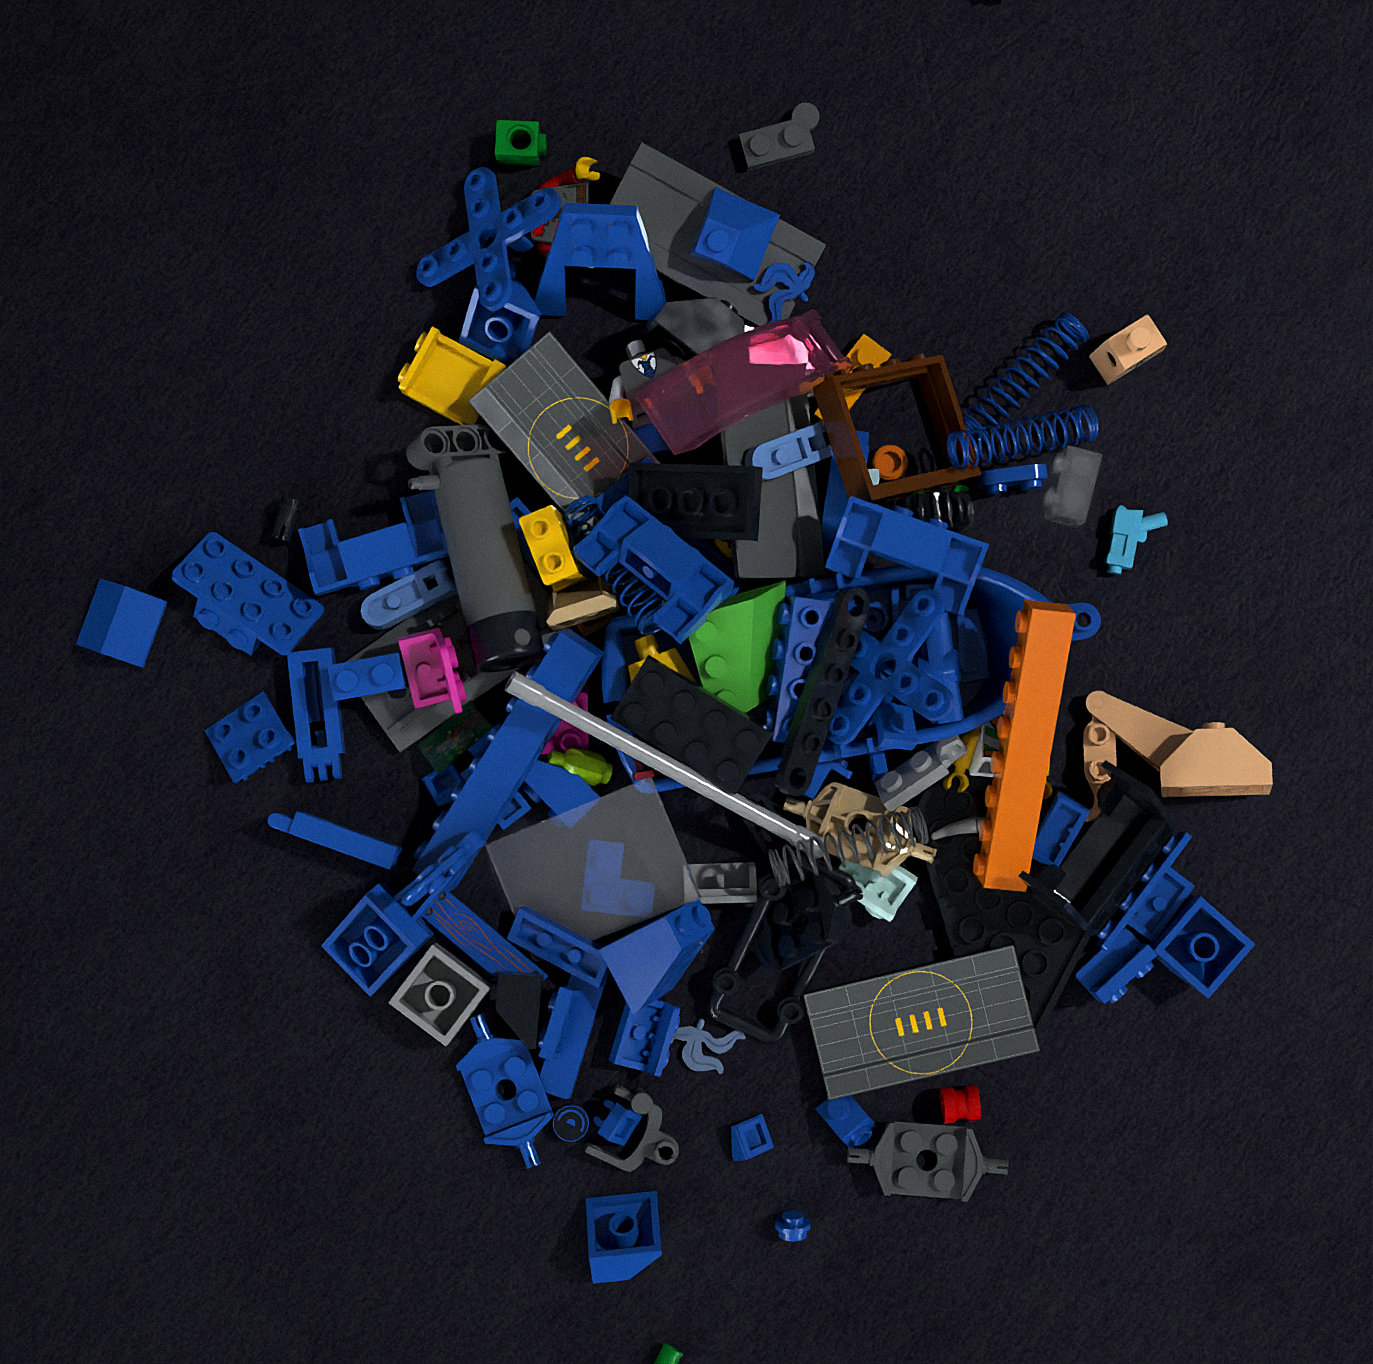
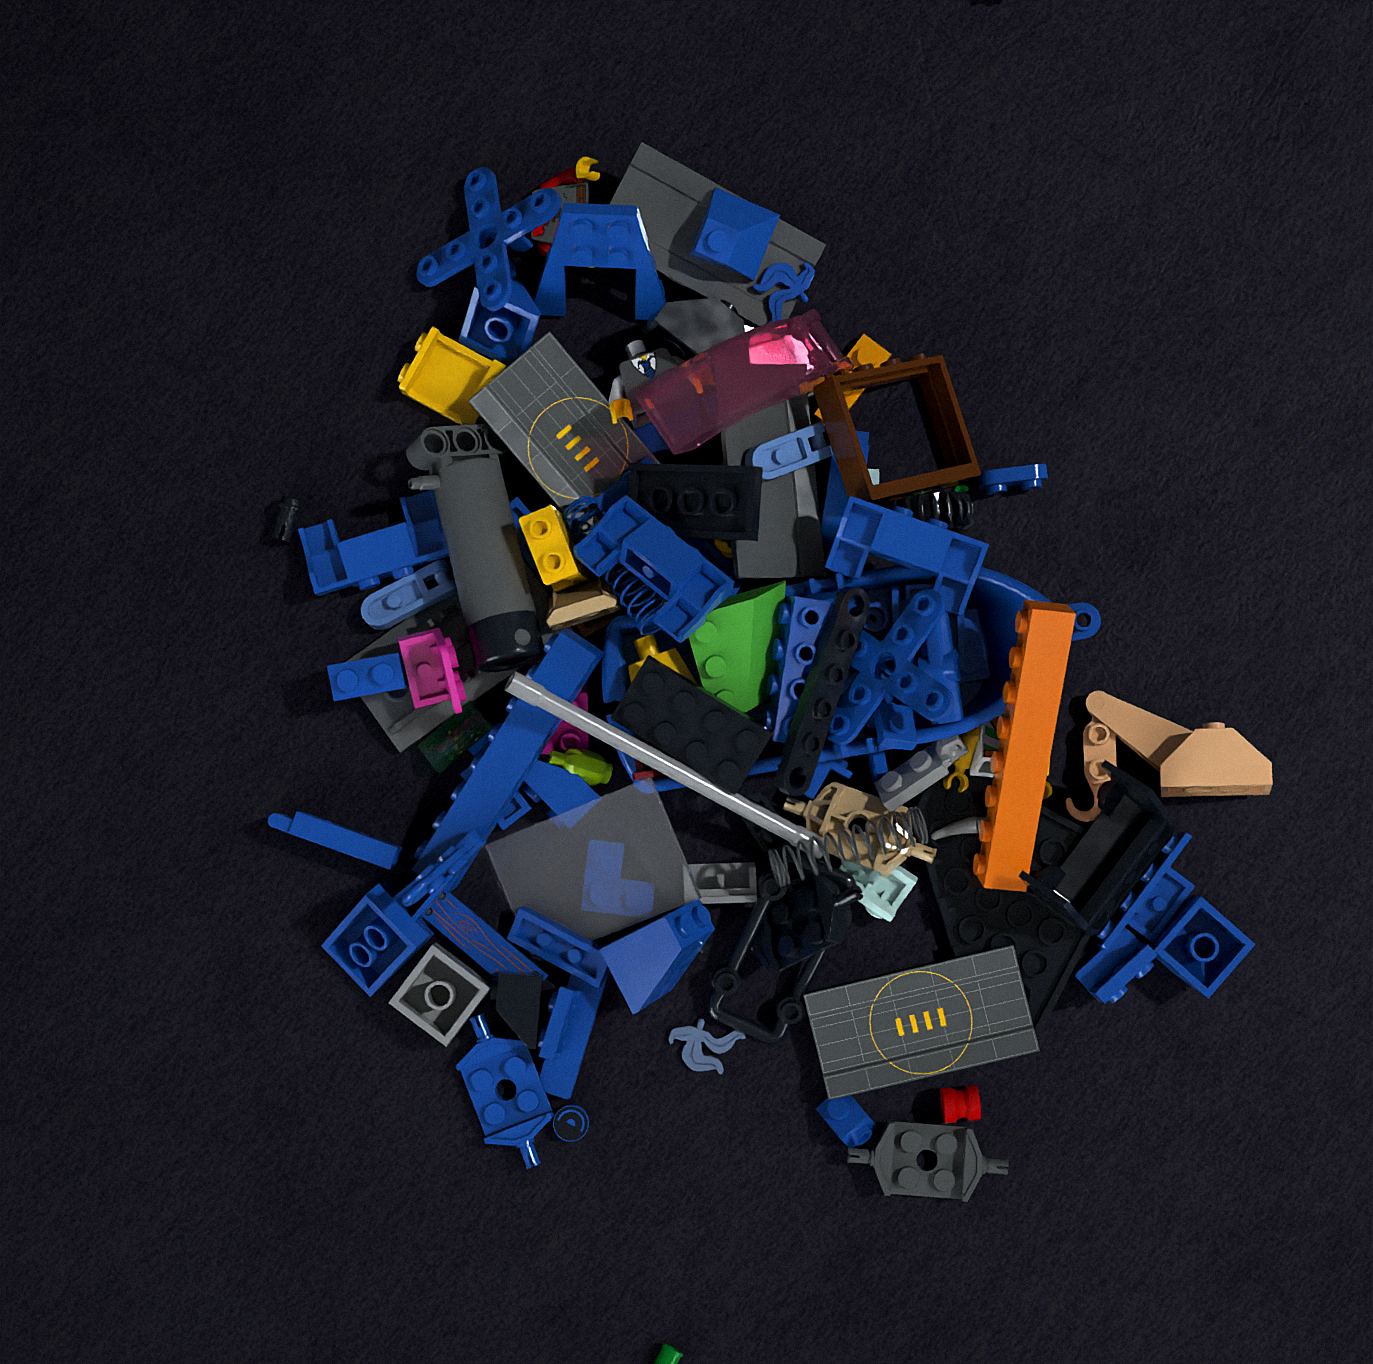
blue slope [76,578,168,668] -> none
blue bracket [172,532,324,656] -> none
blue hinge [204,691,296,783] -> none
blue hinge [287,648,346,783] -> none
blue slope [422,760,466,806] -> none
green brick [495,120,547,166] -> none
dark grey piece [584,1083,679,1172] -> none
blue slope [586,1191,662,1284] -> none
blue tile [593,1100,643,1146] -> none
blue bracket [608,999,680,1077] -> none
blue slope [731,1114,774,1162] -> none
dark grey hinge [738,103,819,171] -> none
blue plate [775,1211,811,1241] -> none
orange tile [872,445,908,481] -> none
blue piece [947,404,1099,470] -> none
blue piece [962,312,1089,443] -> none
blue plate [1032,791,1091,867] -> none
clear brick [1042,445,1103,528] -> none
light nougat torso [1089,314,1167,385] -> none
medium azure piece [1103,505,1168,575] -> none

